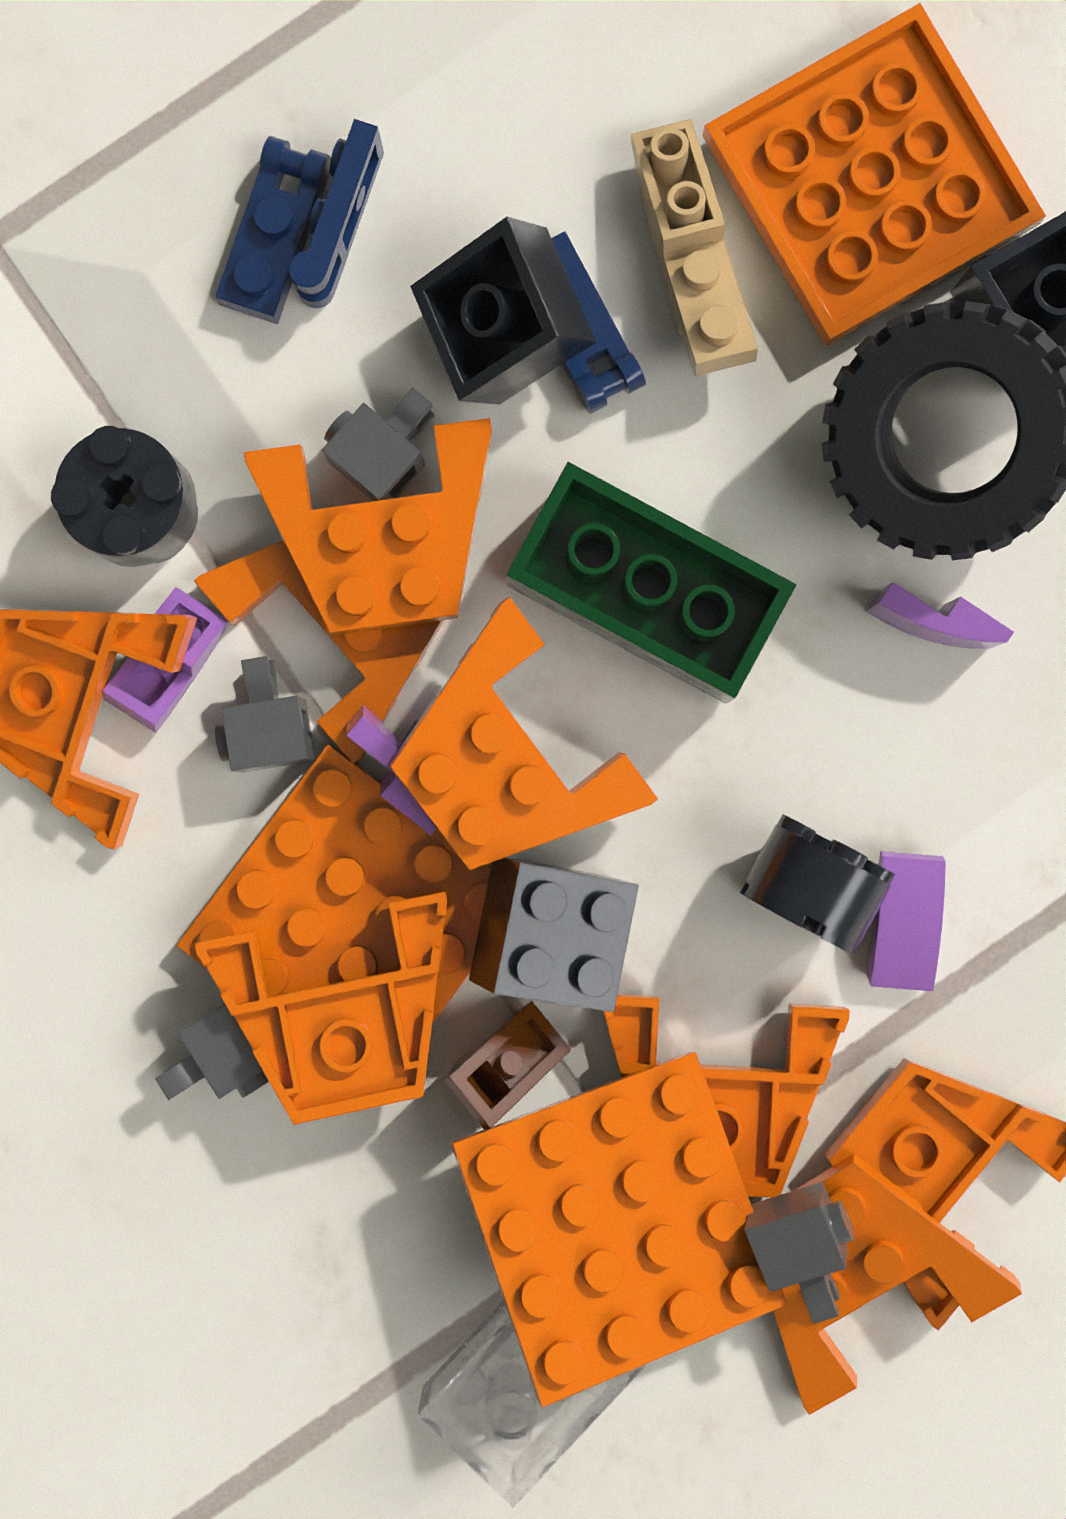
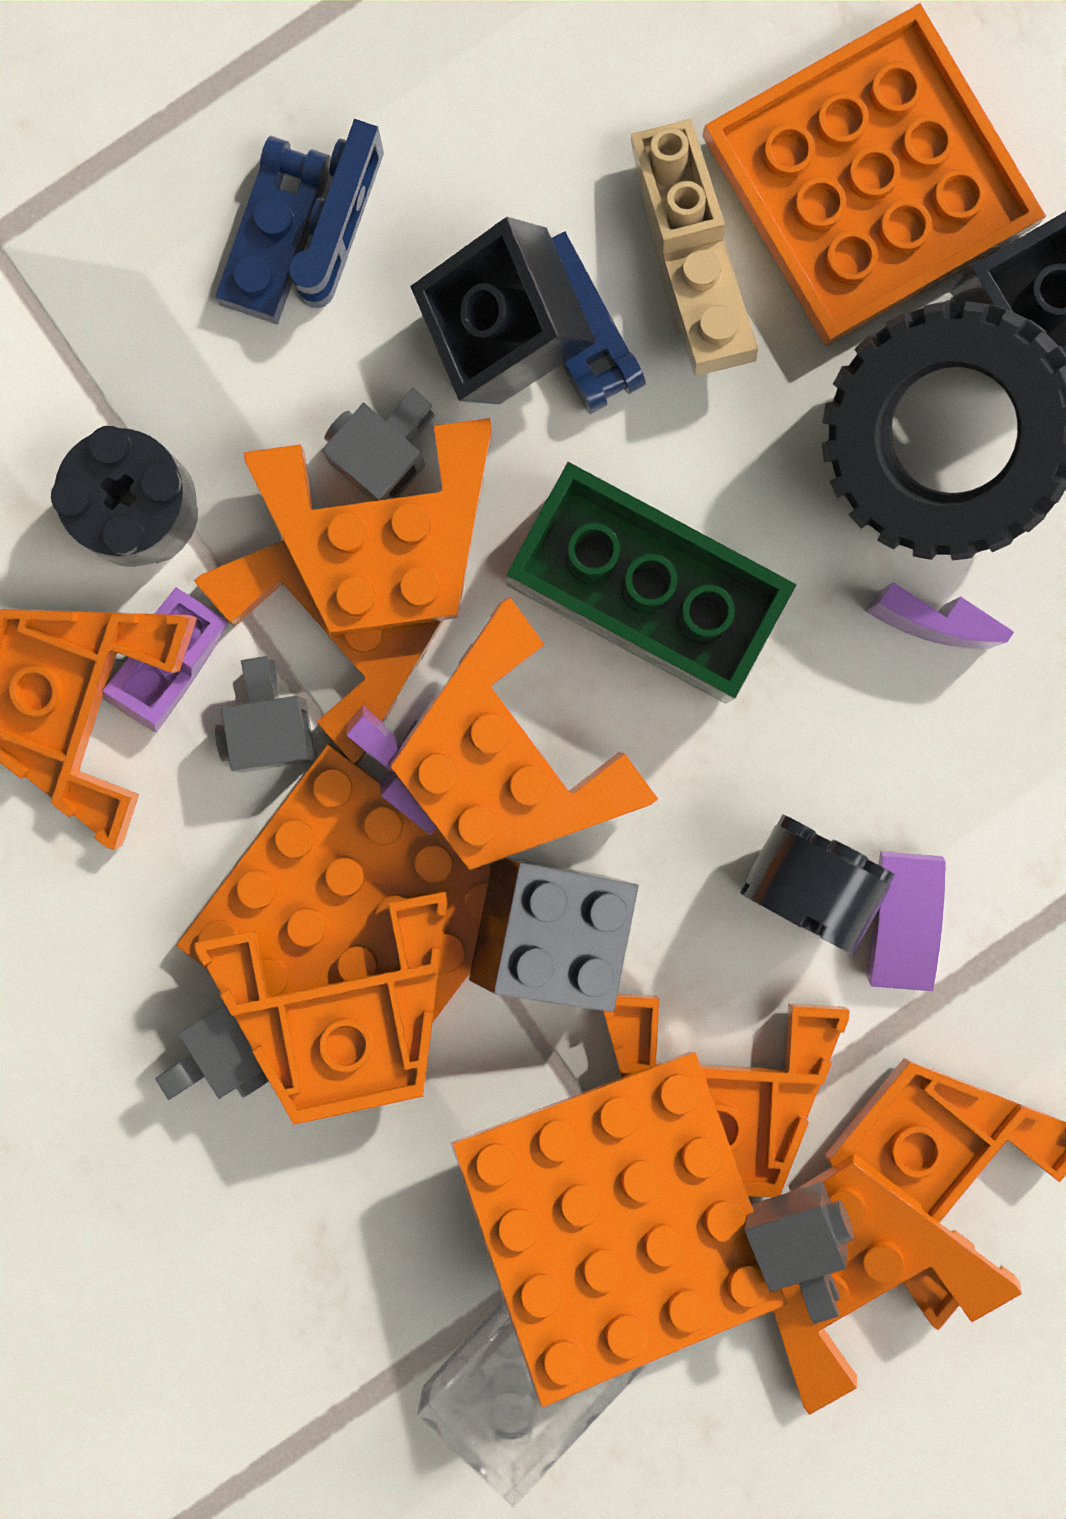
reddish brown slope [444,1001,571,1130] -> none

